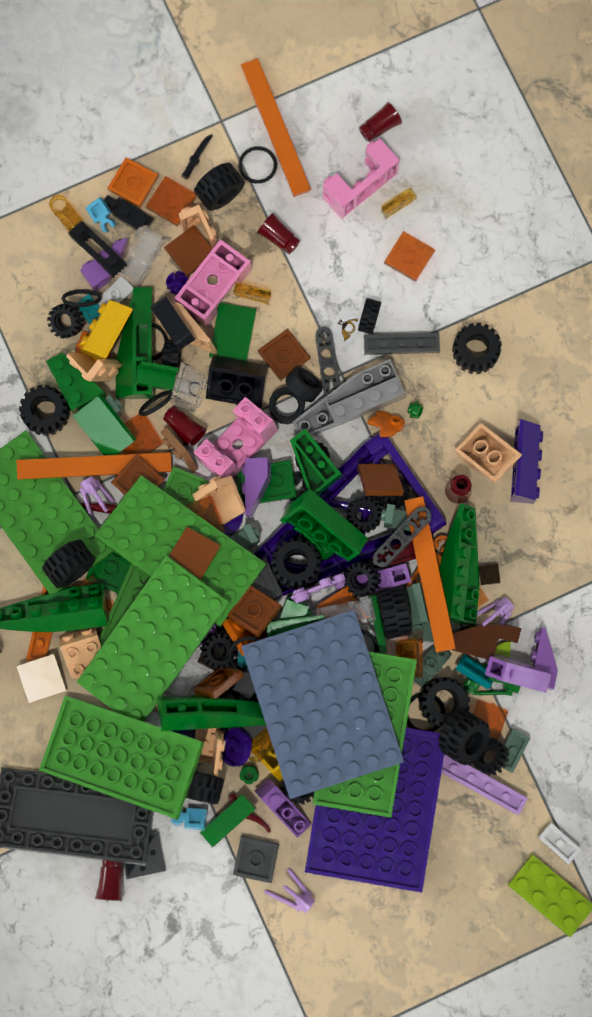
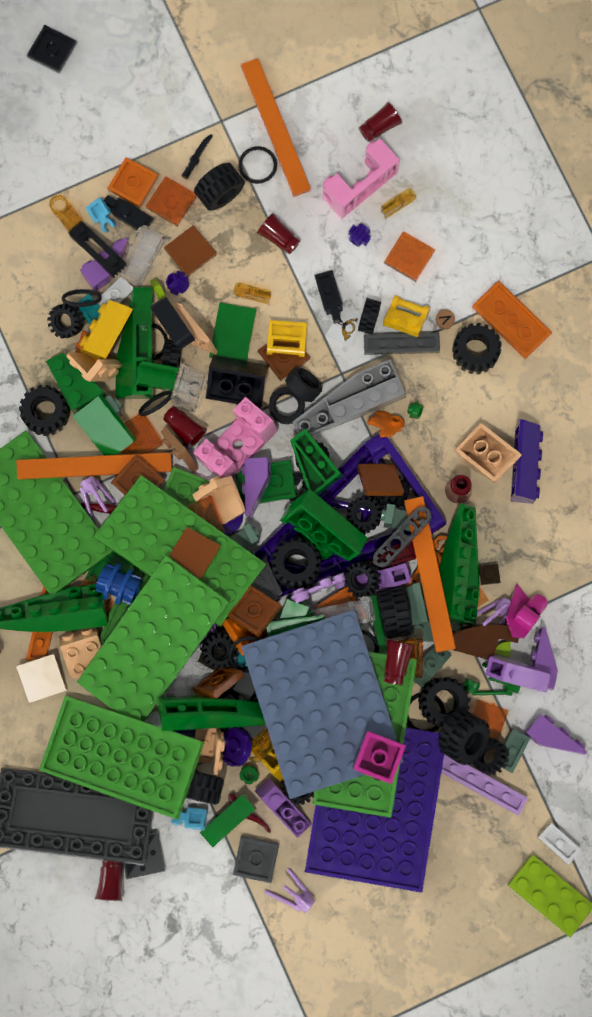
black tyre [42,539,96,589] -> none
bright pink plate [174,239,251,328] -> none
light nougat bracket [178,205,217,248] -> none
dark grey beam [315,327,340,397] -> none
teal plate [455,654,493,690] -> none
none -> black tile [27,24,77,74]
none -> blue piece [96,563,142,606]
none -> lime tile [149,278,166,300]
none -> yellow plate [267,320,307,357]
none -> black hinge [314,270,343,324]
none -> dark purple gear [348,223,371,247]
none -> dark pink brick [353,731,406,784]
none -> yellow plate [383,295,431,337]
none -> dark red plant [384,640,415,685]
none -> medium nougat tile [436,310,455,329]
none -> orange tile [472,281,552,359]
none -> dark pink panel [506,584,548,638]
none -> medium lavender slope [524,714,588,755]

